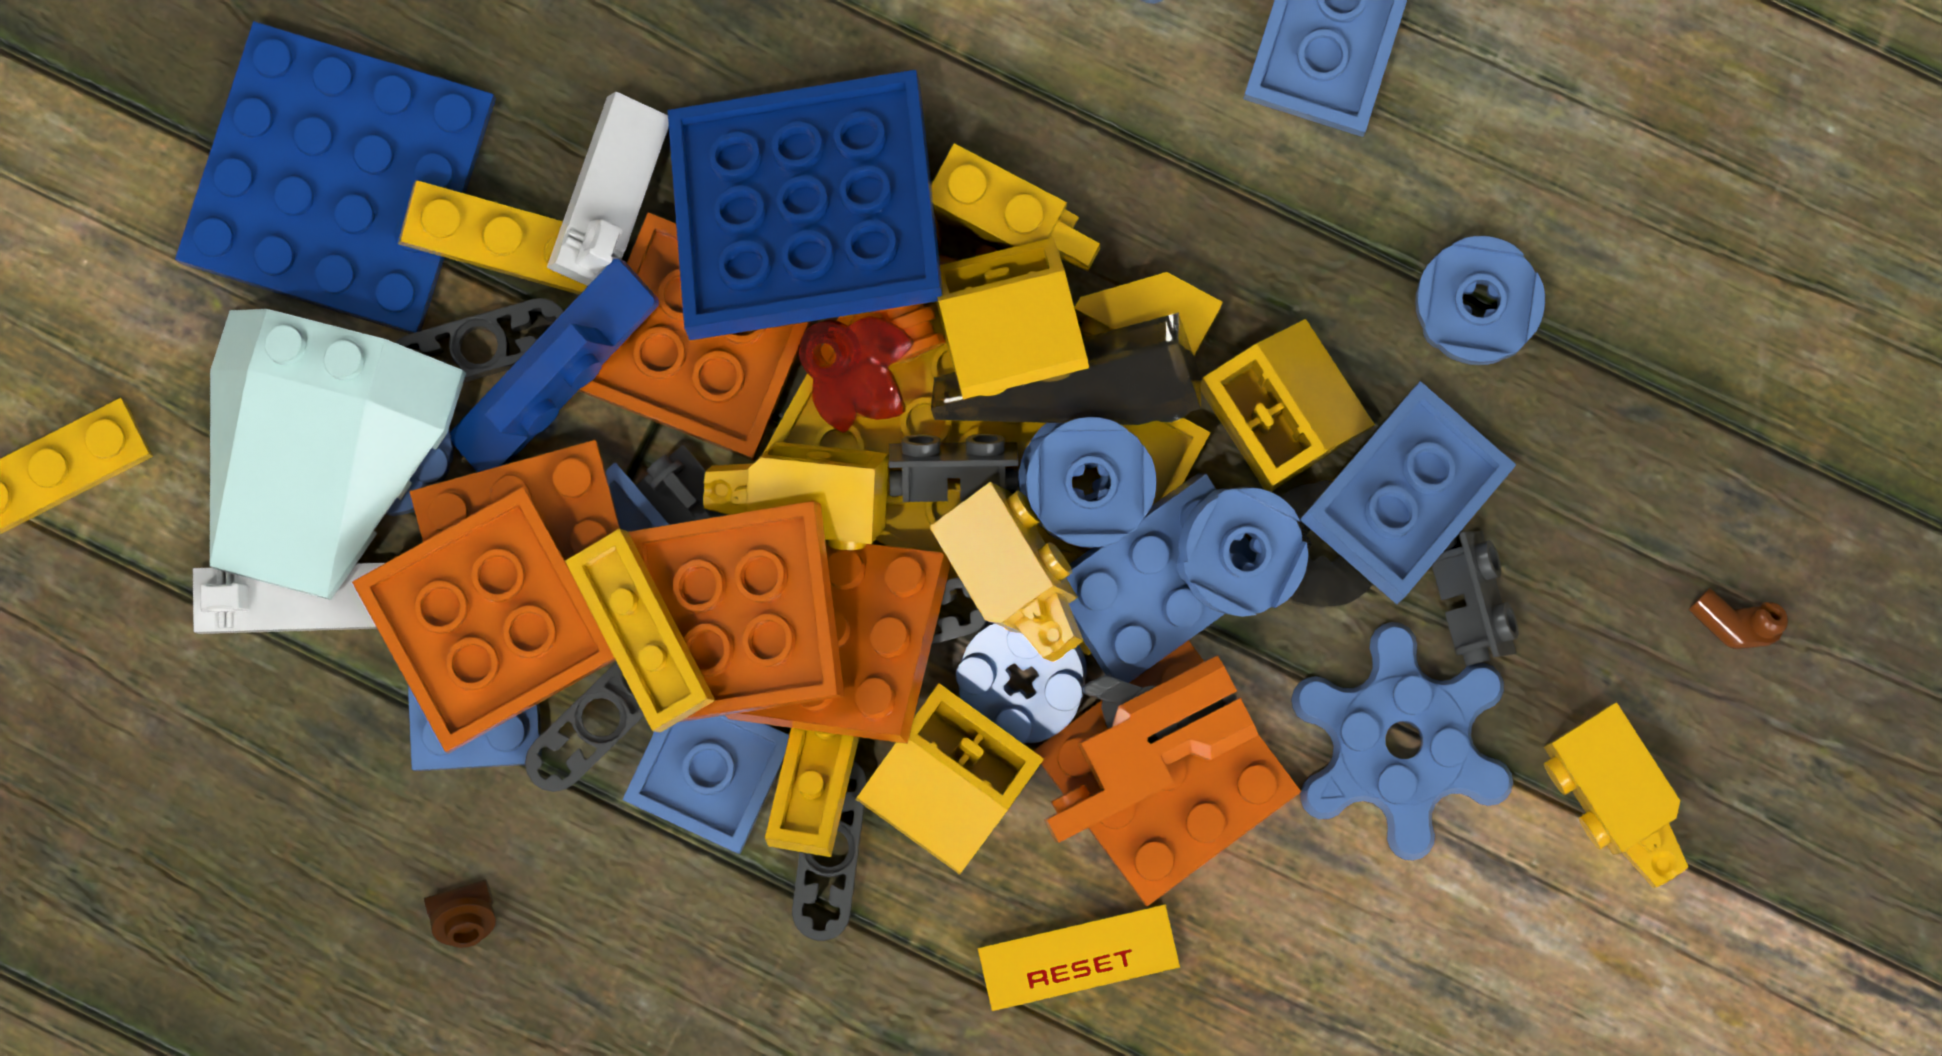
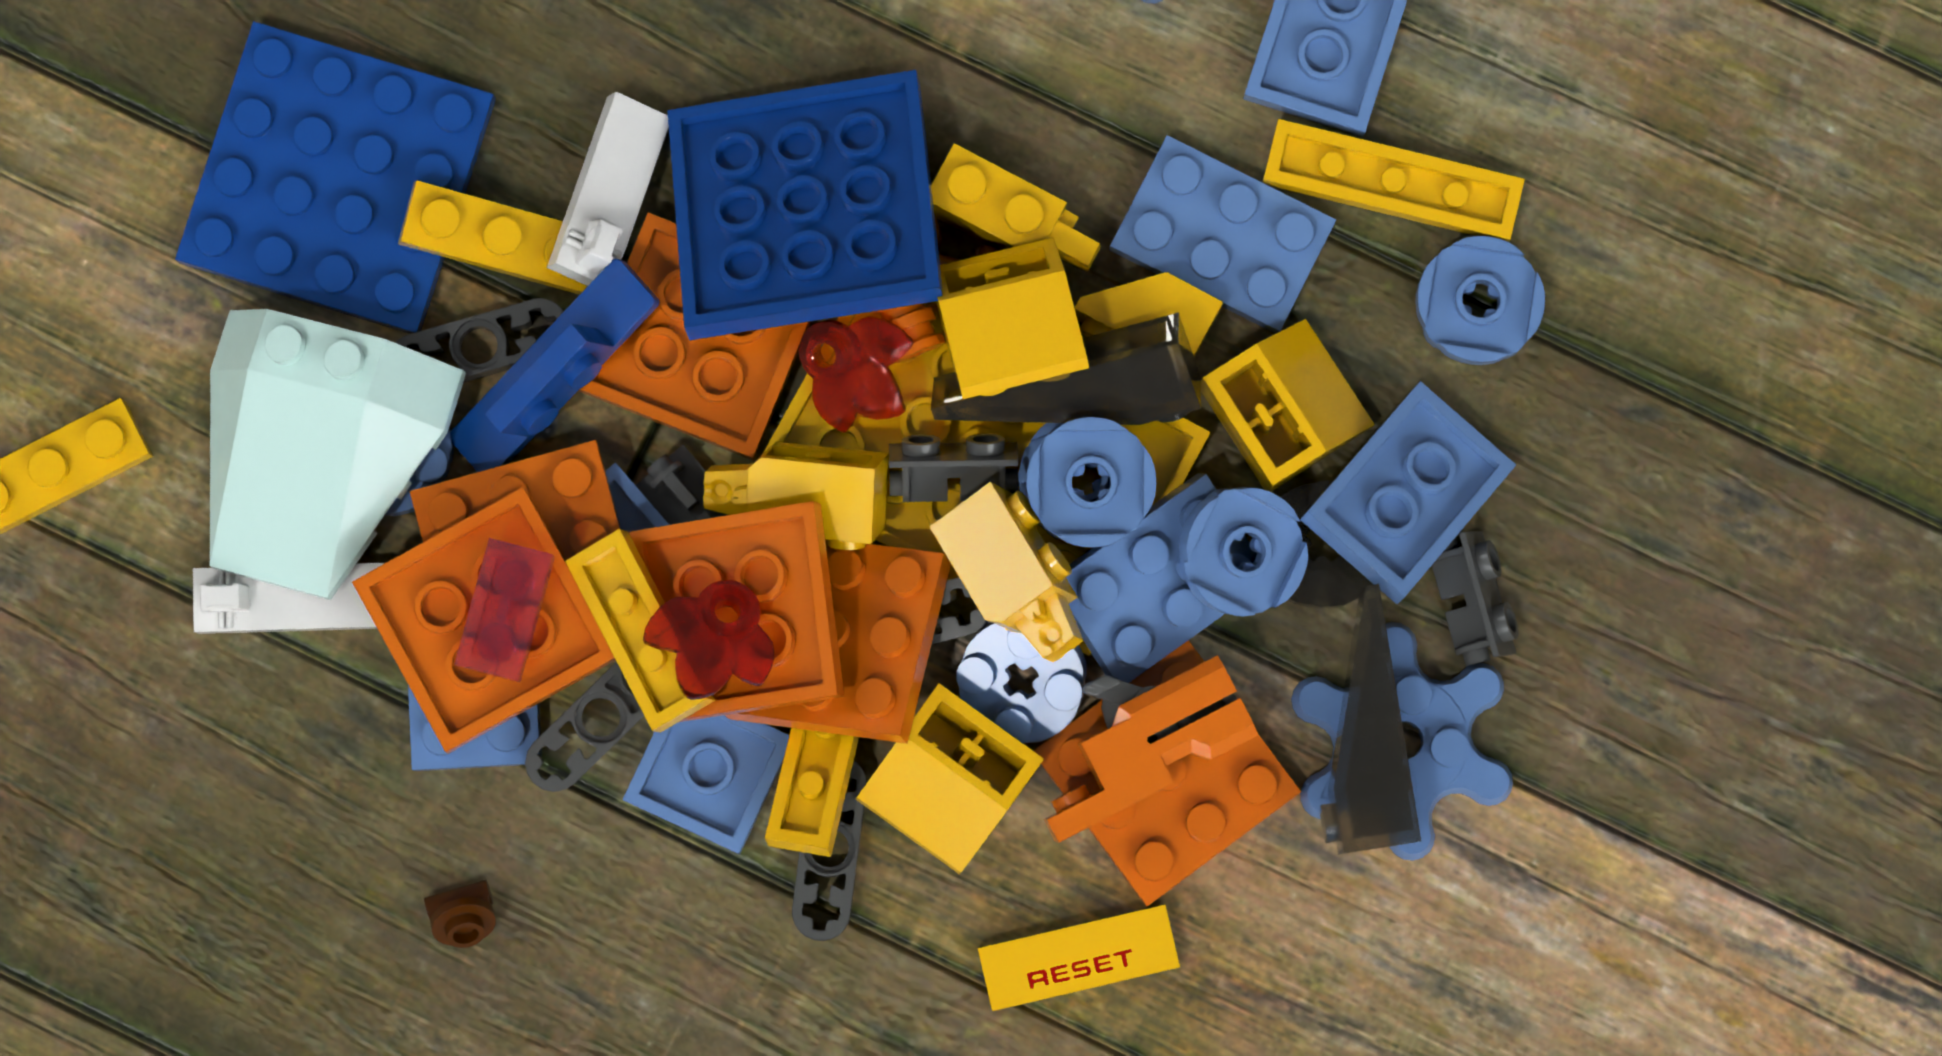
yellow hinge [1544,702,1689,888] -> none
dark orange arm [1688,587,1788,649] -> none
none -> clear pink plate [454,538,555,683]
none -> clear red plate [643,580,774,700]
none -> medium blue plate [1109,135,1336,334]
none -> yellow plate [1262,119,1525,242]
none -> clear smoke slope [1320,584,1421,855]

